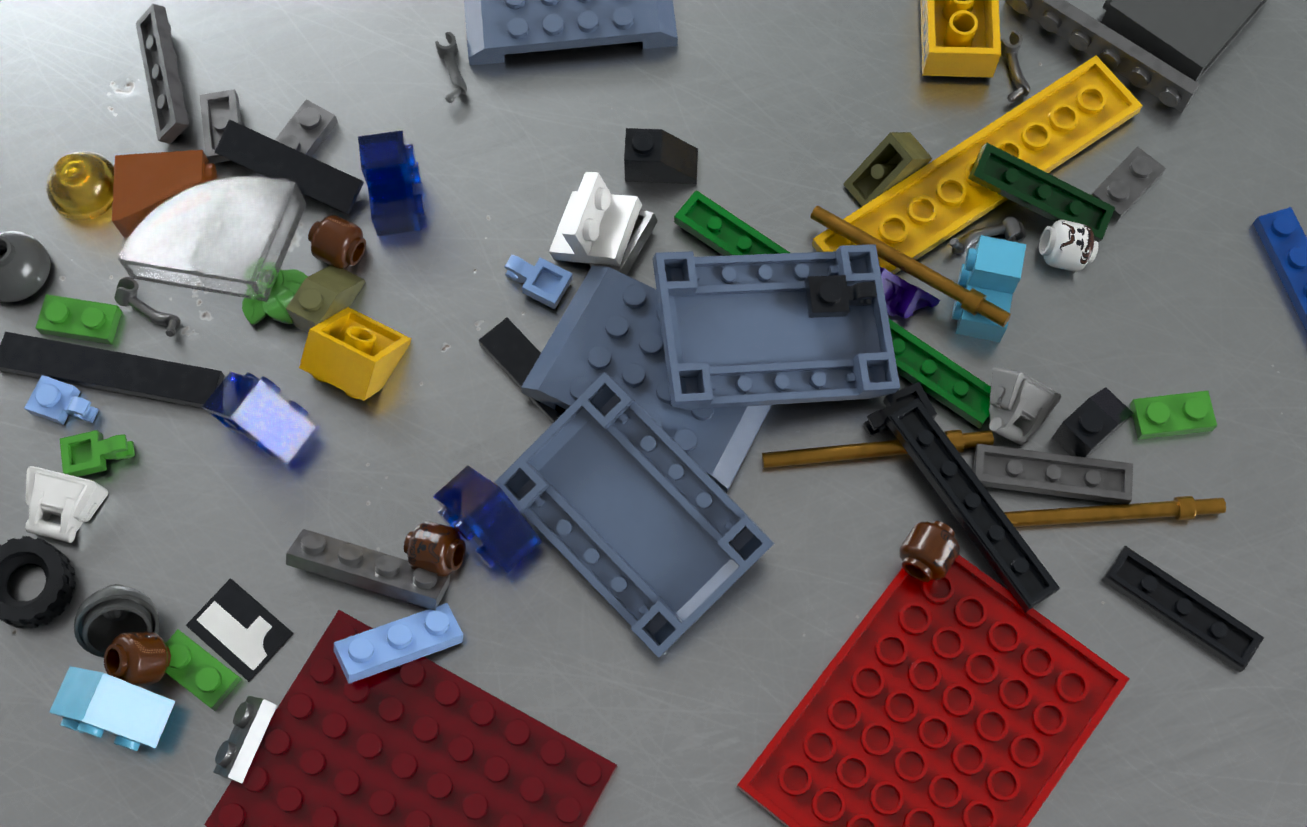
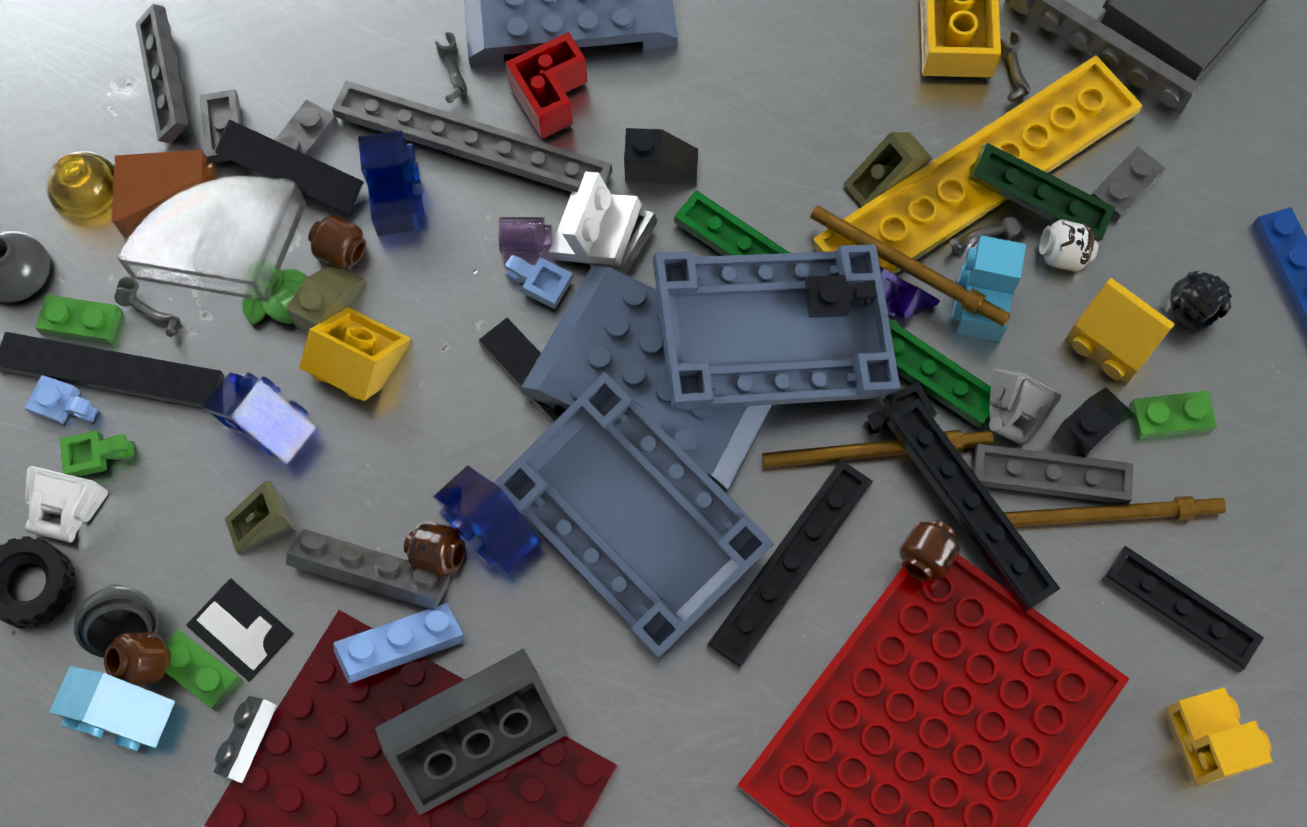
none -> olive slope [225,481,295,553]
none -> flat silver plate [332,80,613,192]
none -> dark grey slope [375,648,568,816]
none -> clear purple brick [499,217,553,254]
none -> red brick [505,32,588,139]
none -> black tile [707,460,873,670]
none -> yellow slope [1065,278,1175,385]
none -> yellow brick [1167,687,1273,787]
none -> black piece [1170,271,1232,332]

